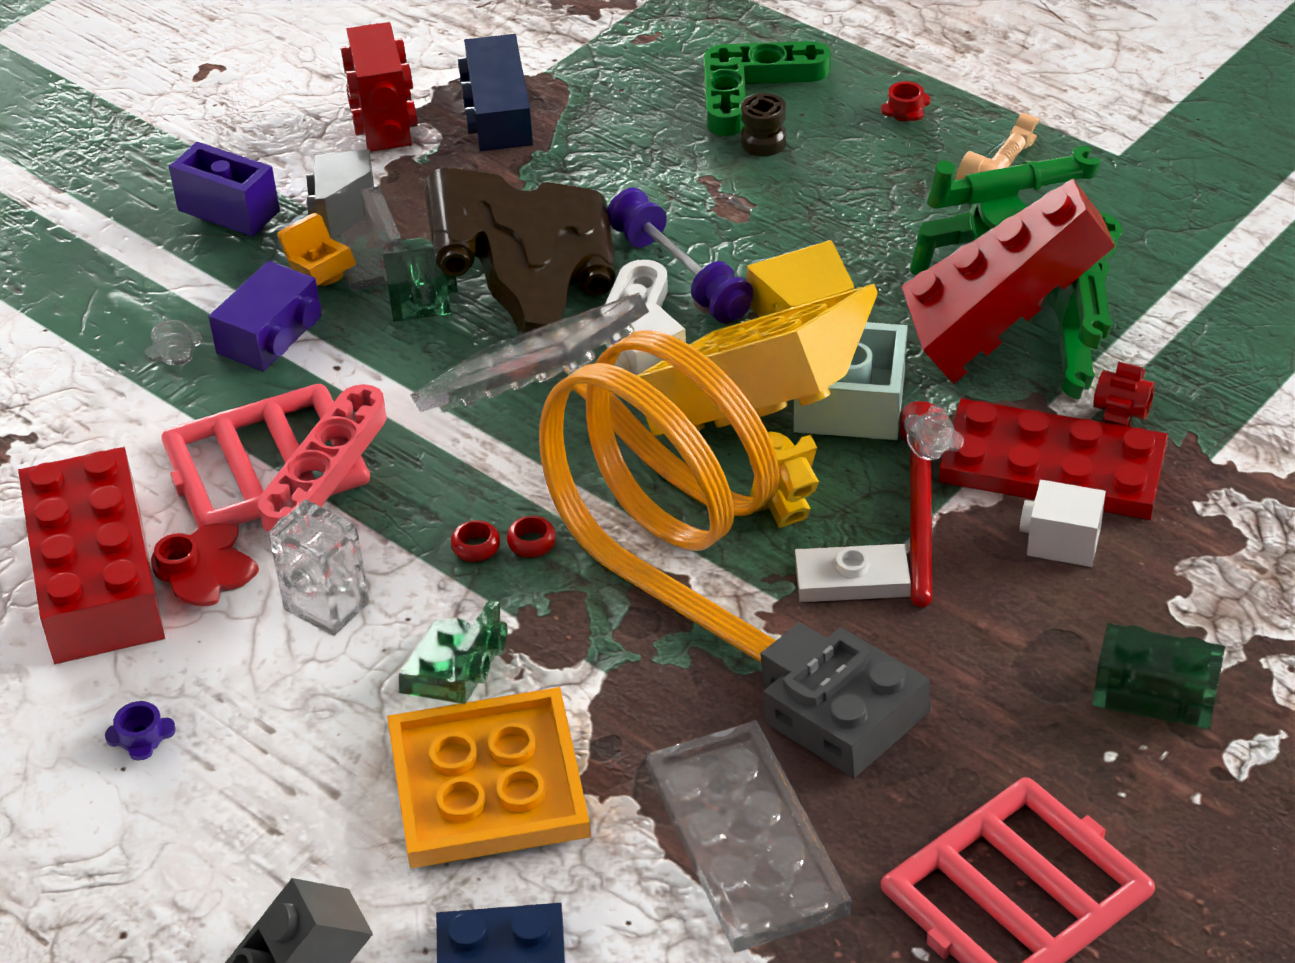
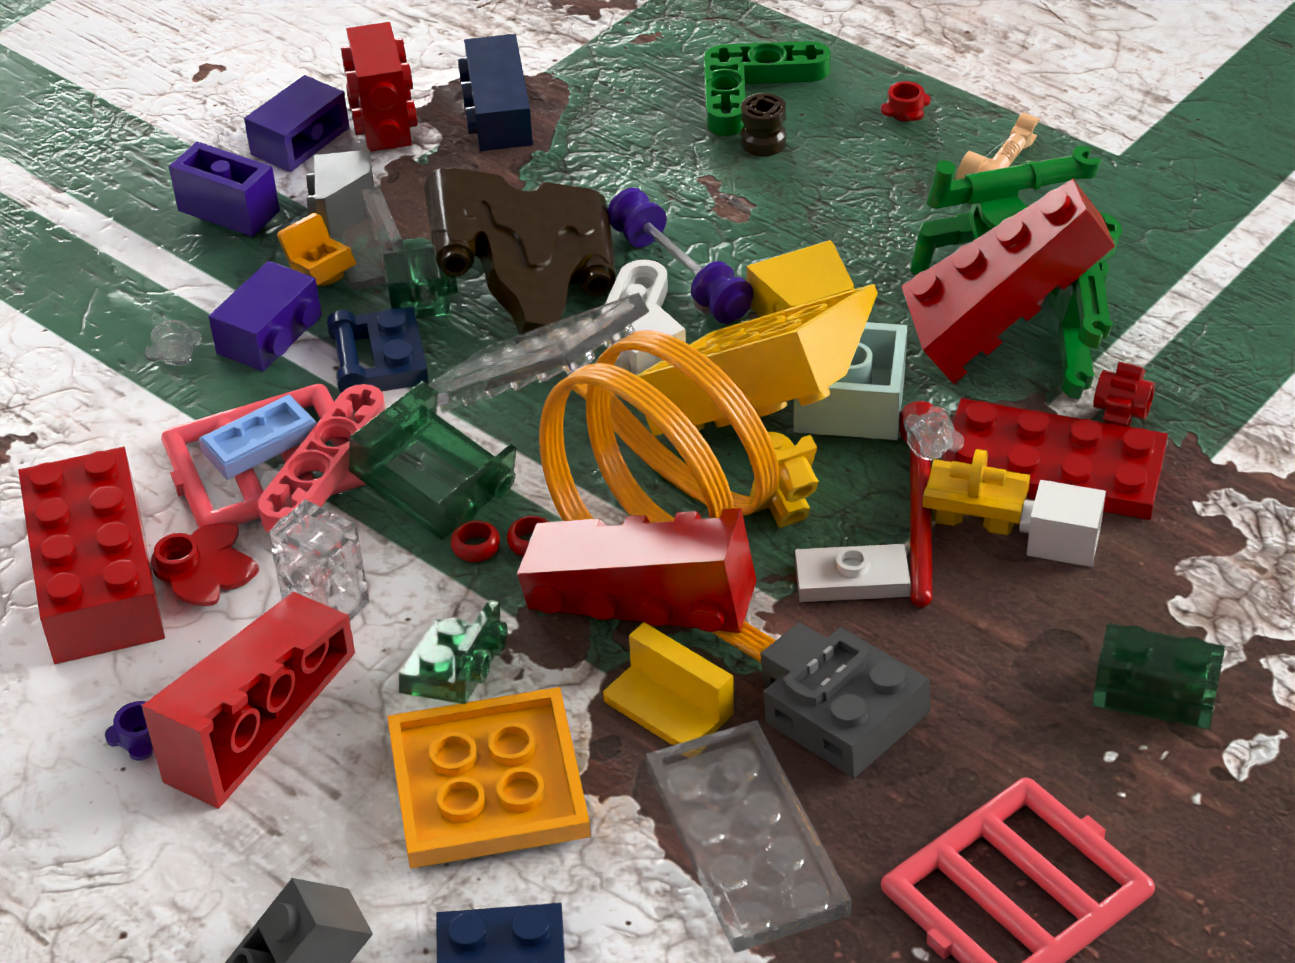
none -> red wedge [141,592,355,809]
none -> light blue plate [198,394,316,480]
none -> dark purple brick [244,75,350,172]
none -> dark blue plate [327,306,429,393]
none -> clear green panel [349,381,517,540]
none -> red wedge [517,508,757,633]
none -> yellow panel [603,622,734,754]
none -> yellow hips [923,449,1030,535]

